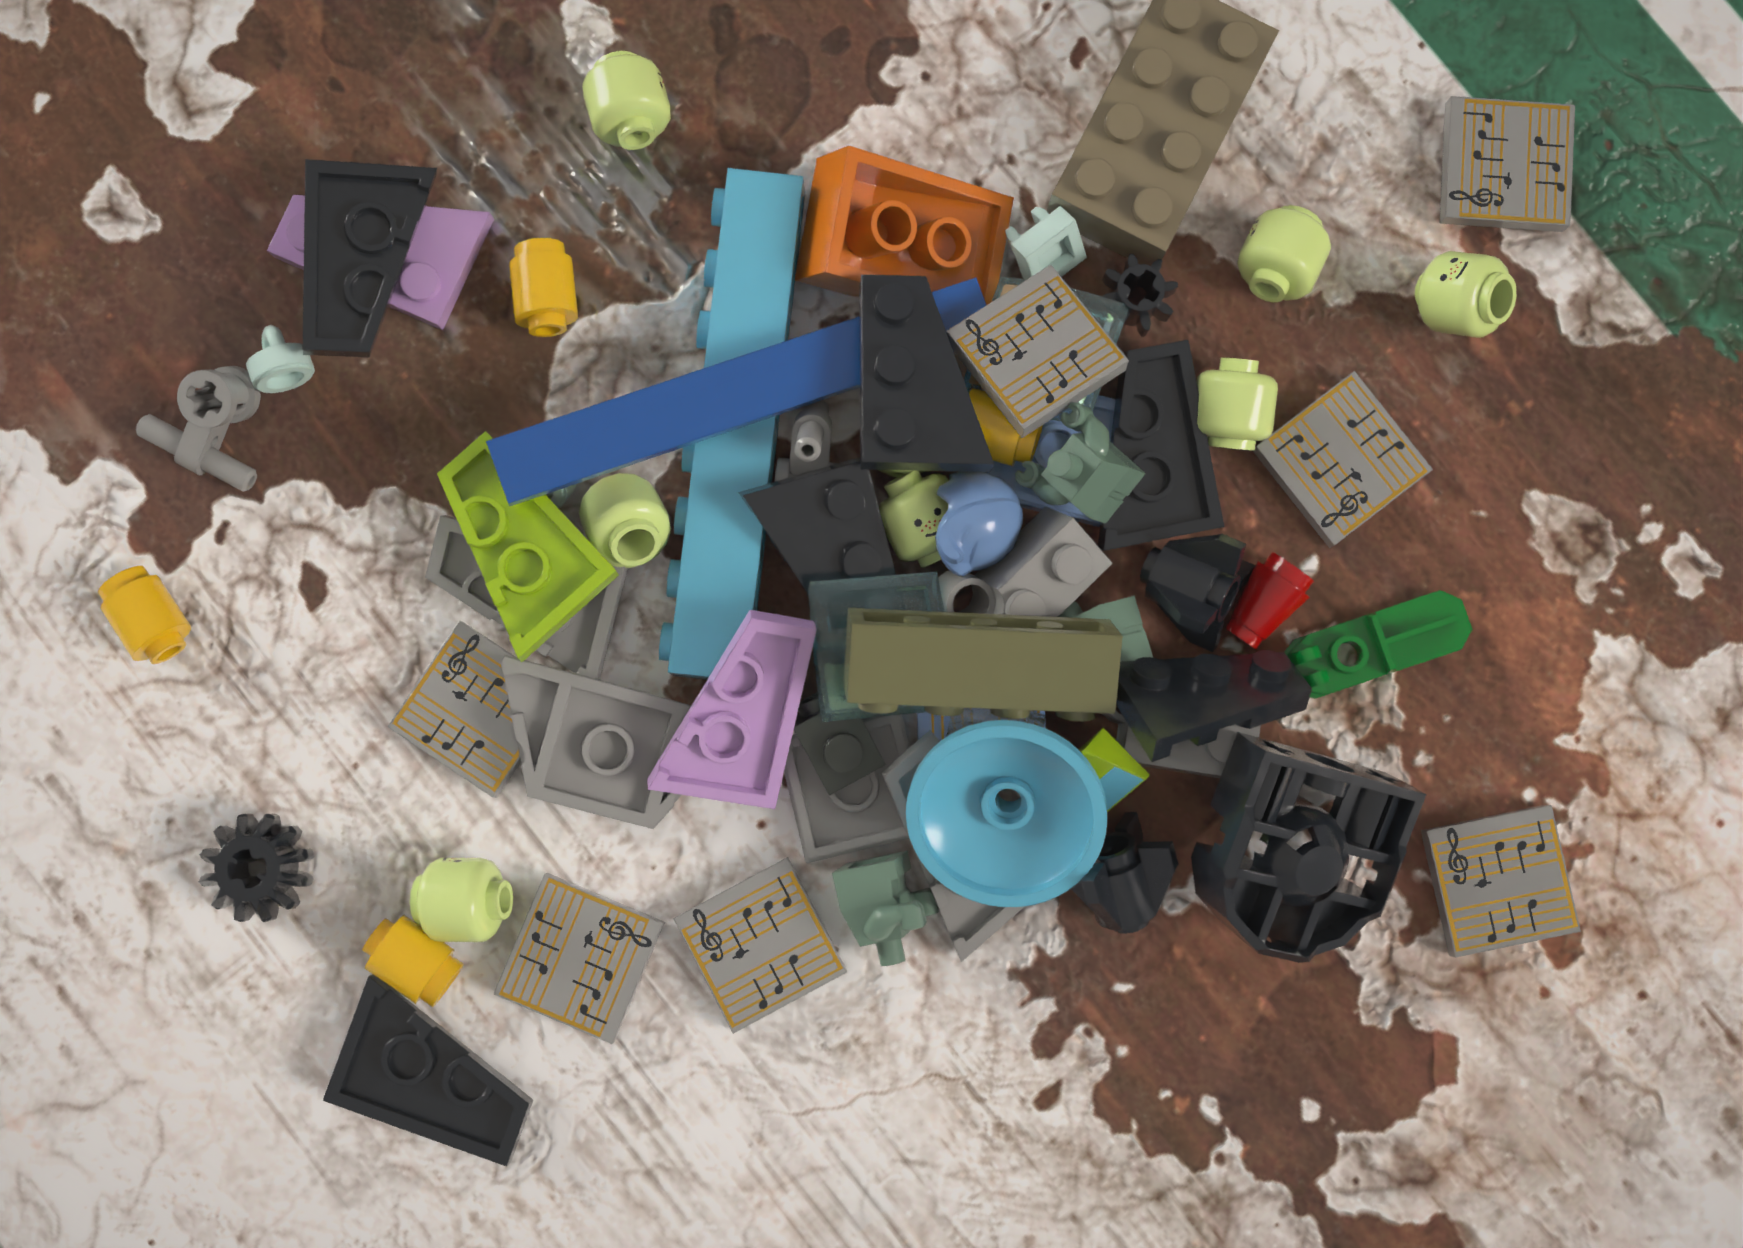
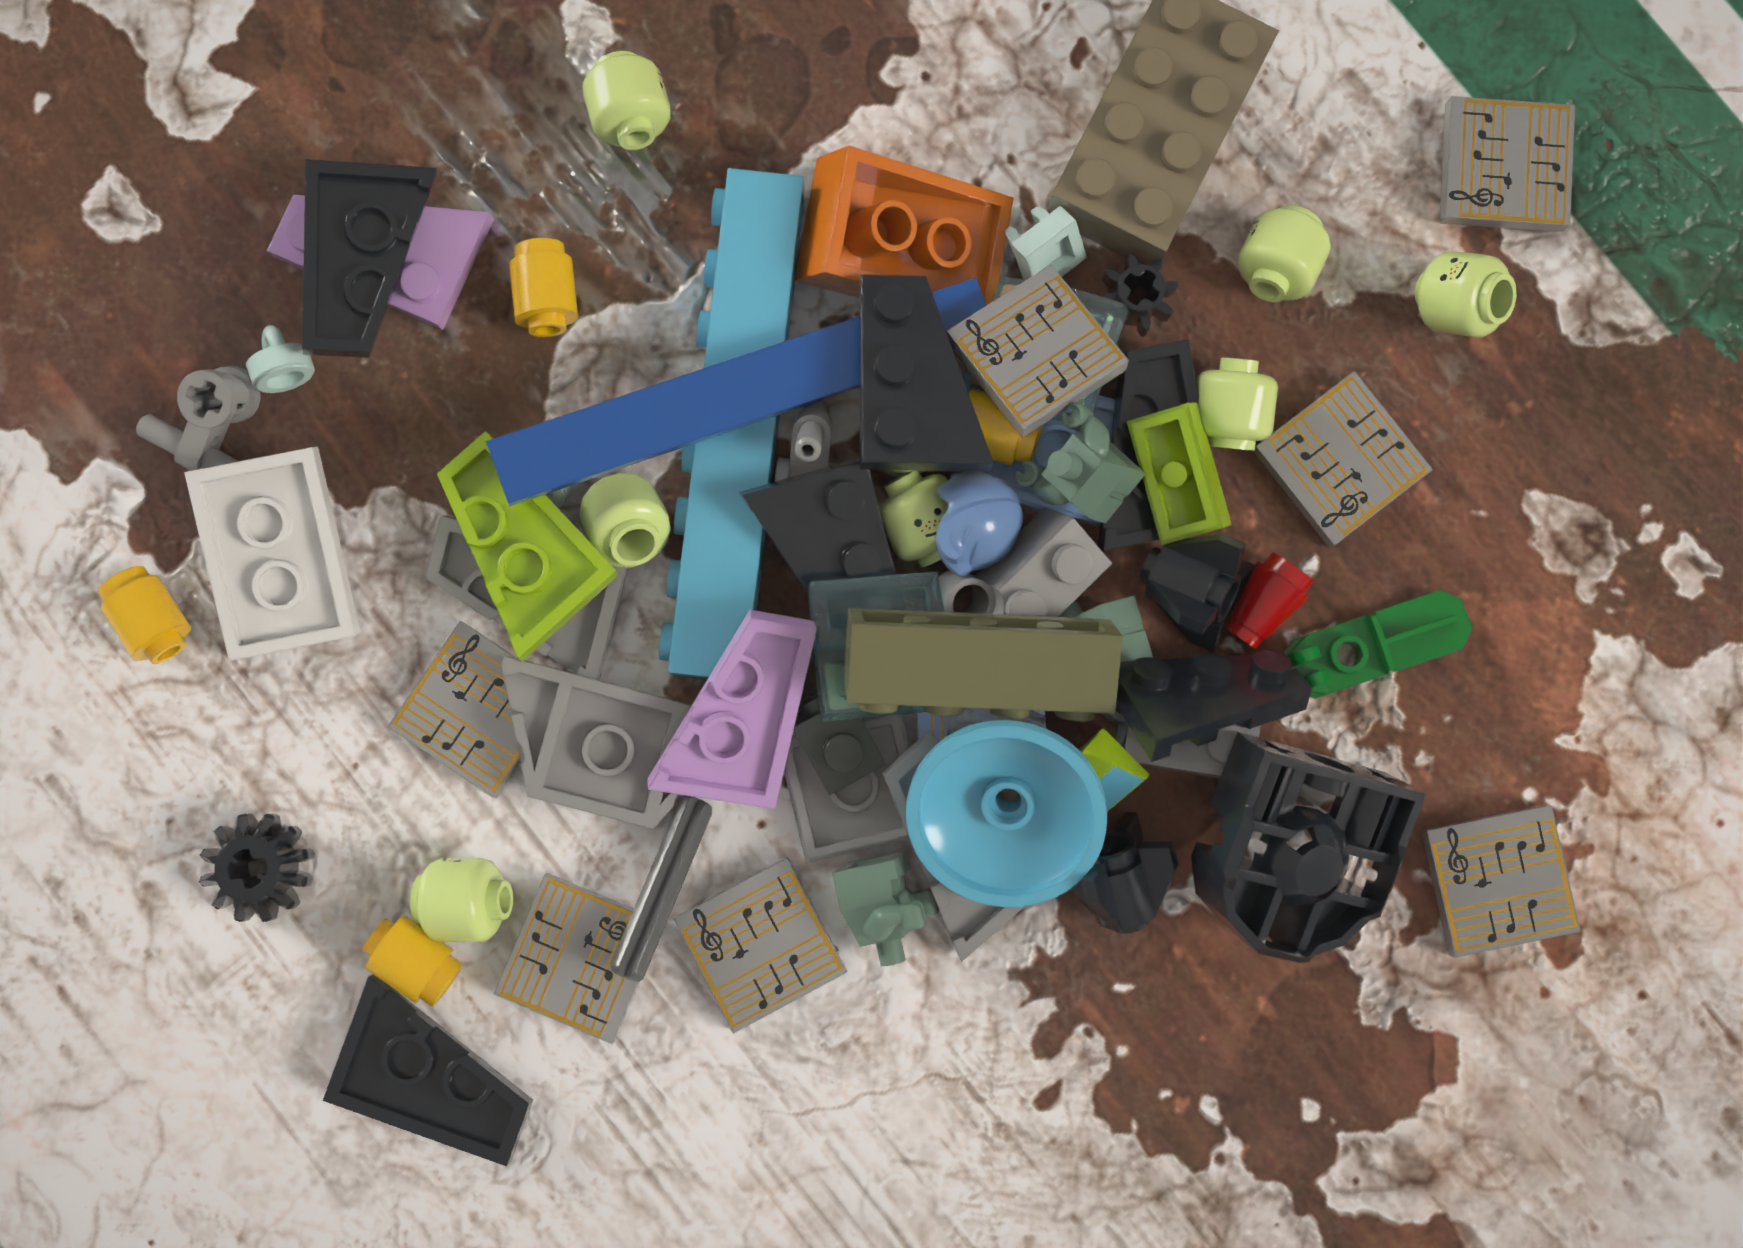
none -> white plate [184,447,361,661]
none -> dark grey axle [610,795,712,982]
none -> lime slope [1127,402,1231,545]

